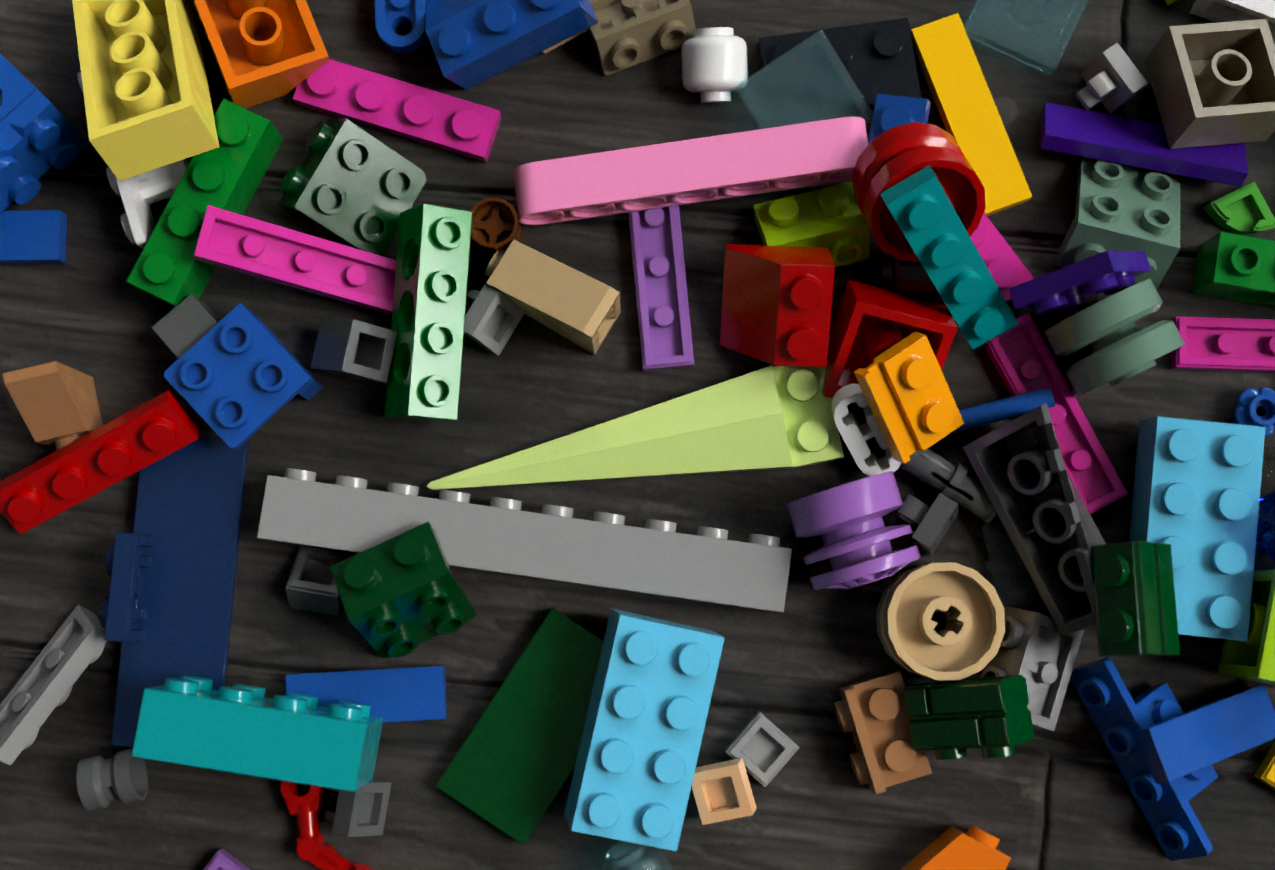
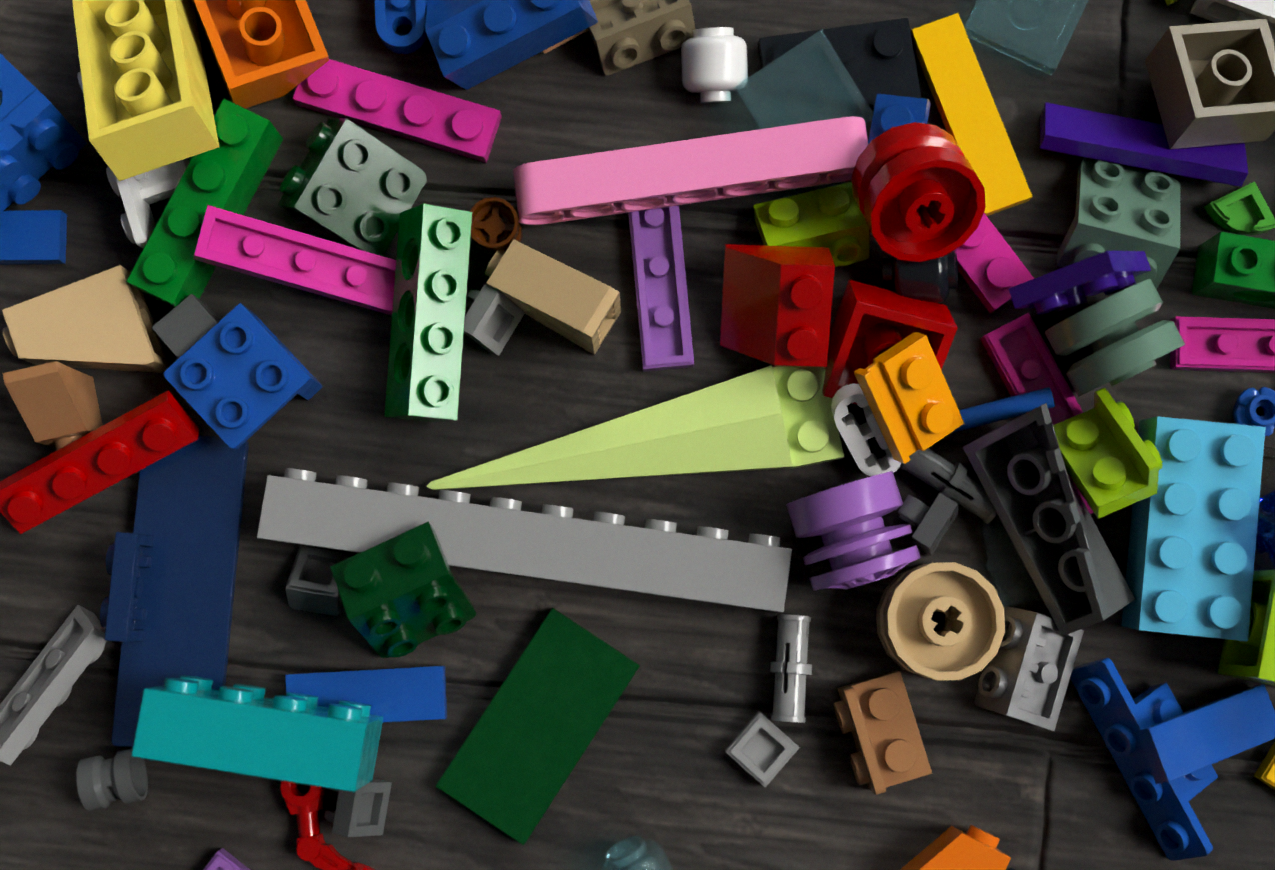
dark grey brick [311,318,398,383] -> none
medium azure brick [564,608,725,851] -> none
light nougat plate [691,758,757,825] -> none
teal plate [881,165,1019,350] -> none
dark green brick [904,675,1034,760] -> none
light grey tile [1075,43,1148,114] -> none
dark green brick [1091,541,1180,657] -> none
none -> tan slope [2,265,169,373]
none -> light grey pin [770,614,812,723]
none -> lime bracket [1053,387,1163,519]

